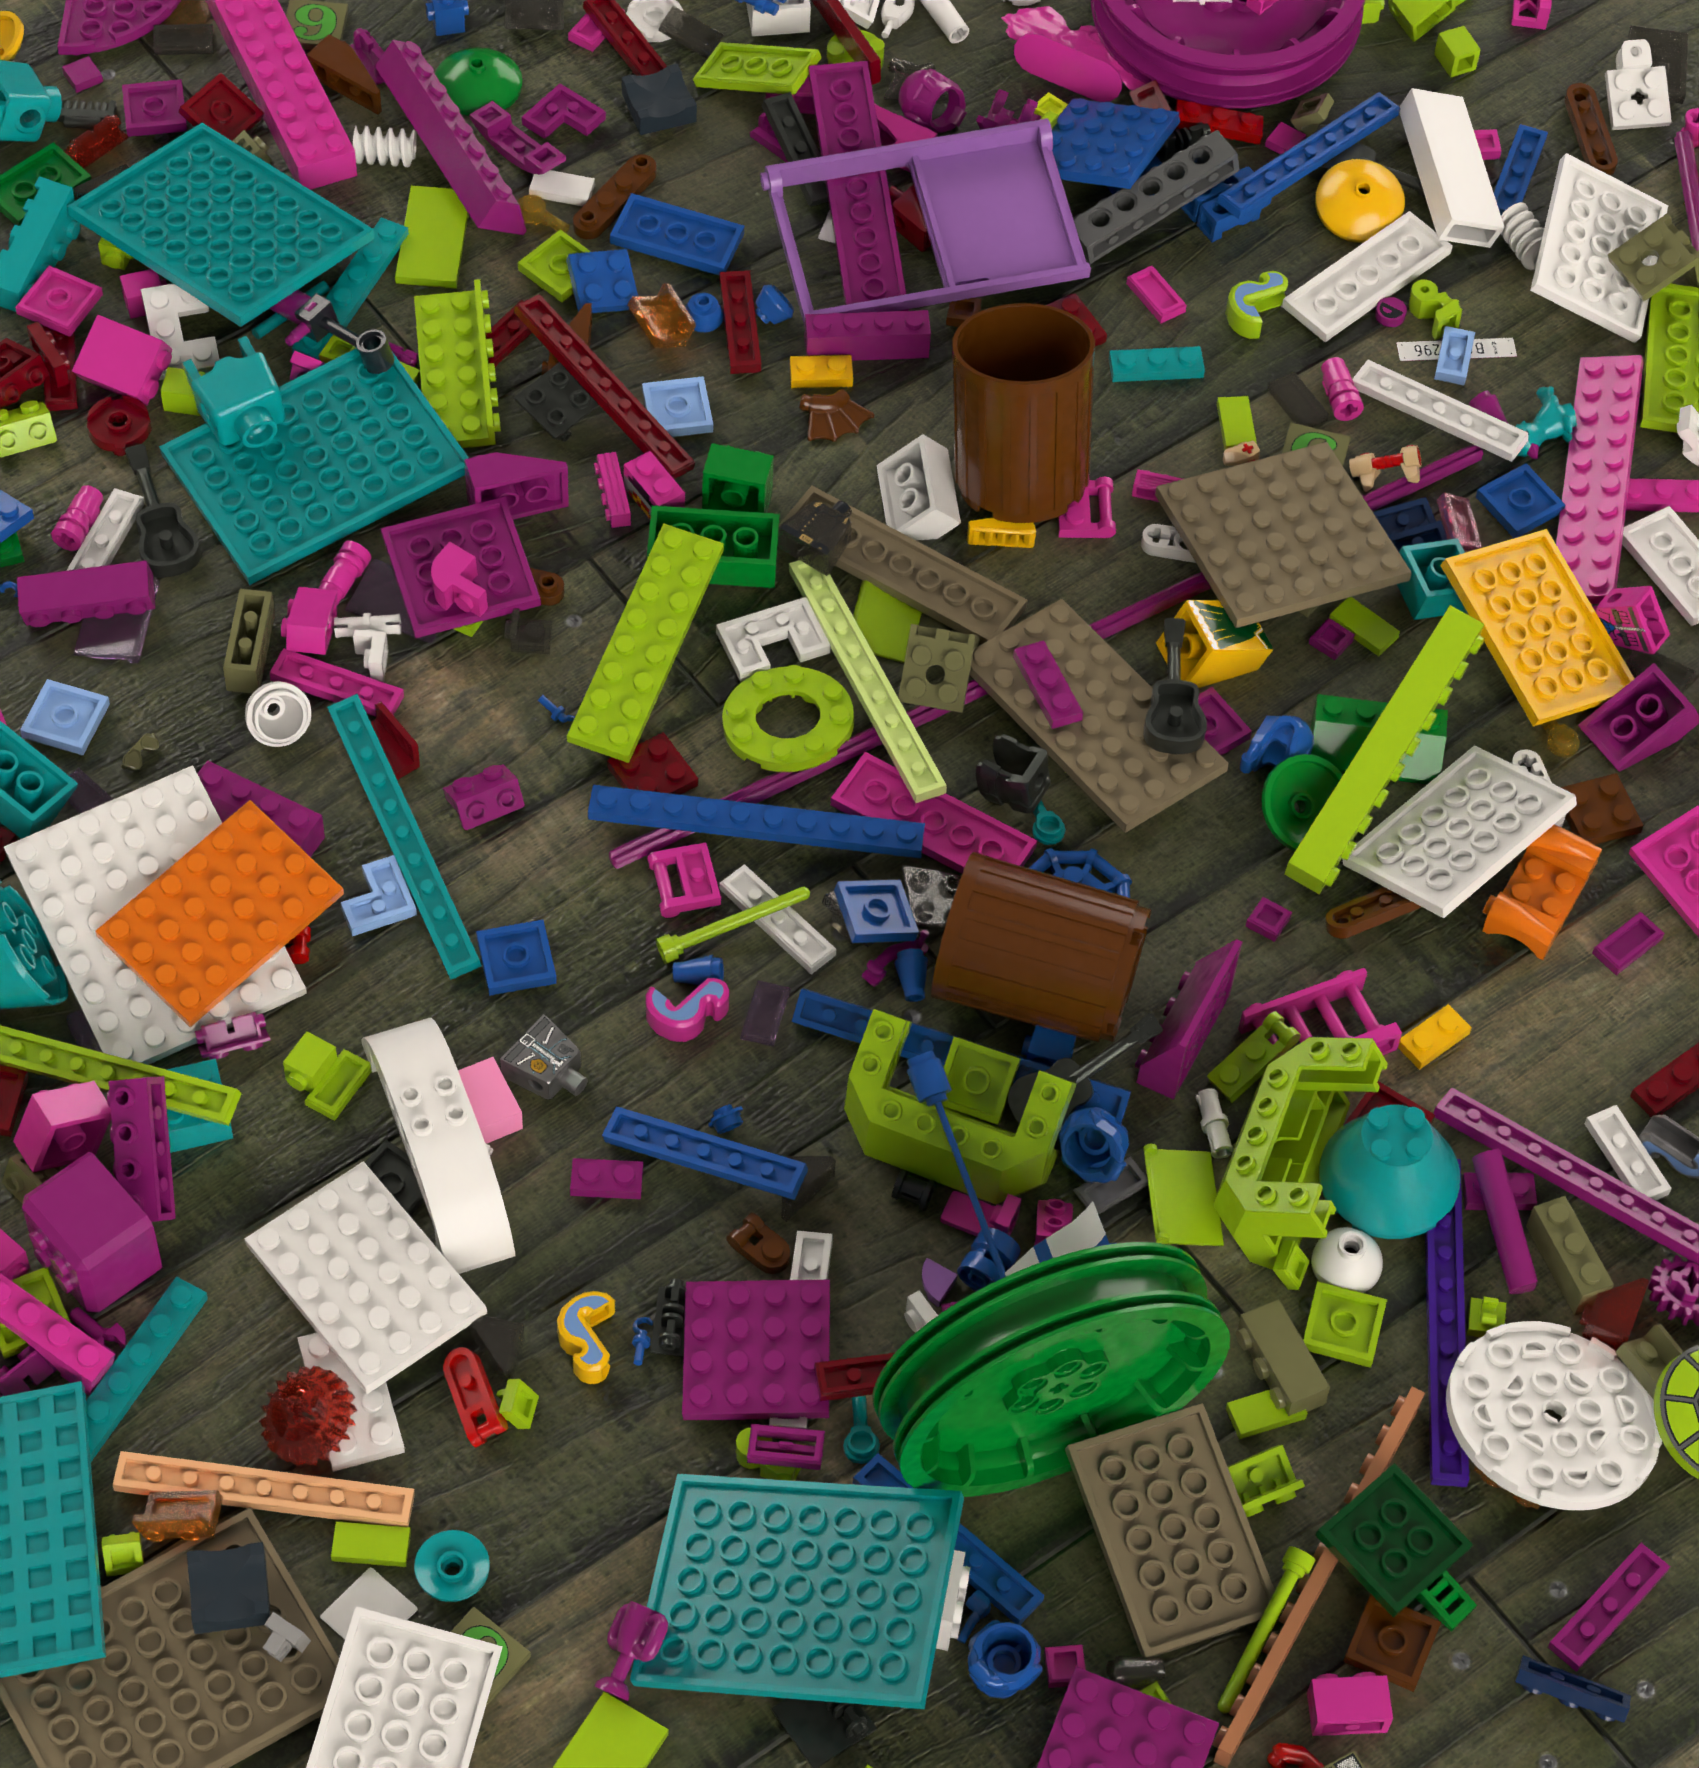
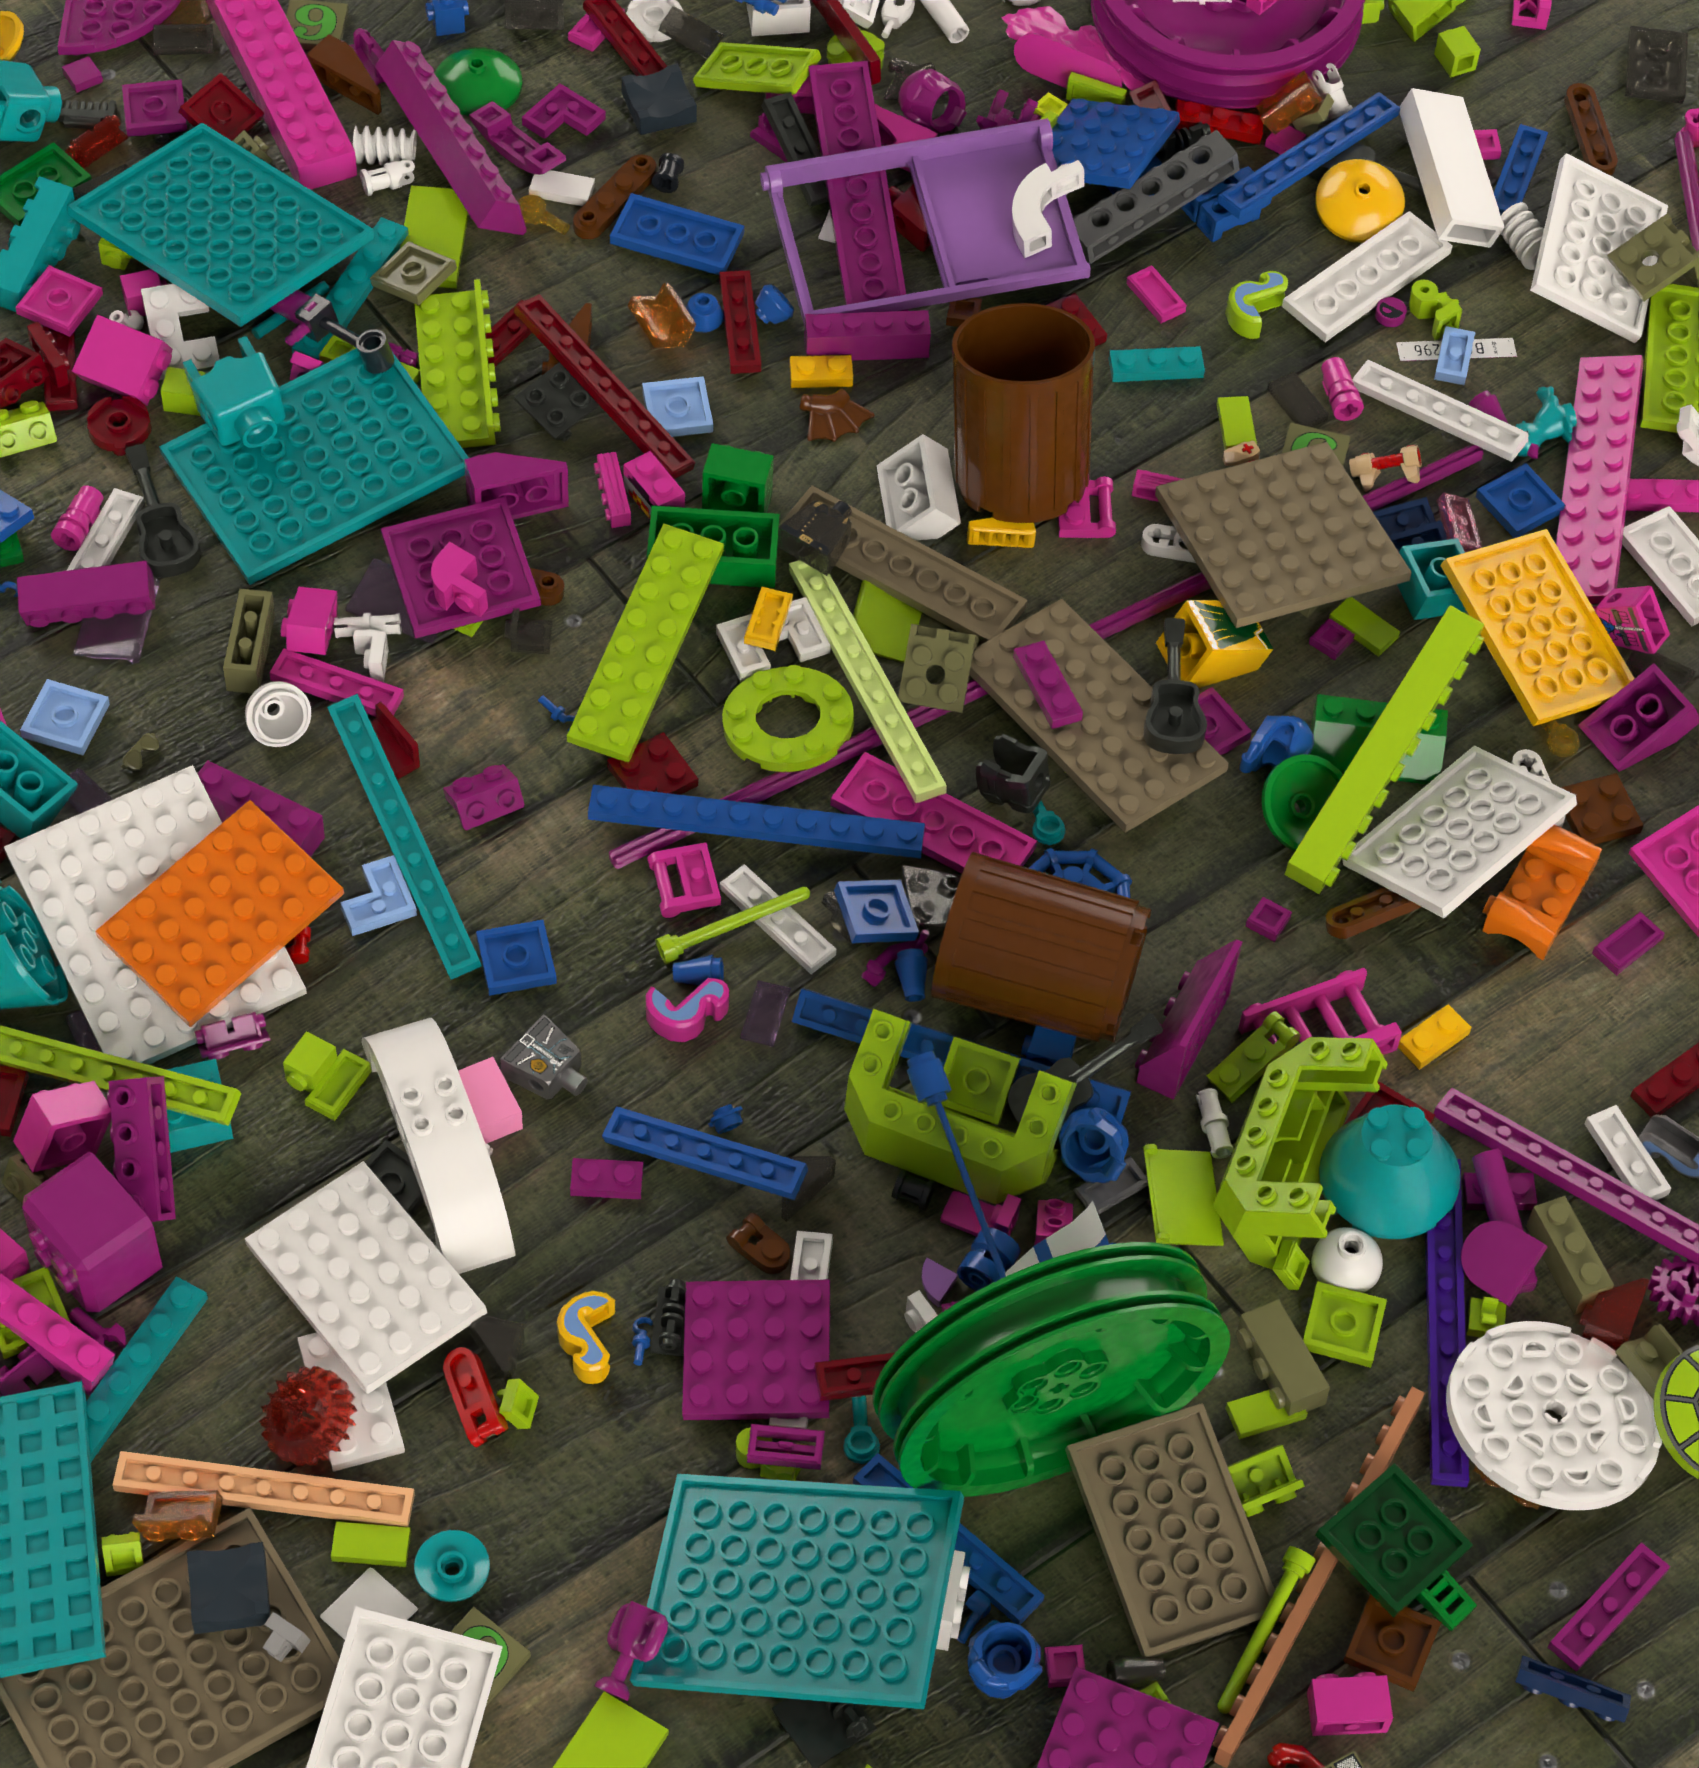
dark pink axle [318,541,372,606] -> none
lime plate [518,229,591,303] -> none
blue plate [566,249,640,313] -> none
white plate [1605,39,1672,130] -> none
none -> white arm [109,310,144,331]
none -> white piece [360,159,415,196]
none -> olive tile [370,242,457,305]
none -> black bush [652,153,685,193]
none -> yellow plate [744,587,793,651]
none -> white arch [1012,160,1084,258]
none -> lime tile [1066,72,1127,105]
none -> clear orange bracket [1256,71,1323,135]
none -> white piece [1312,63,1353,120]
none -> magenta tile [1461,1221,1548,1307]

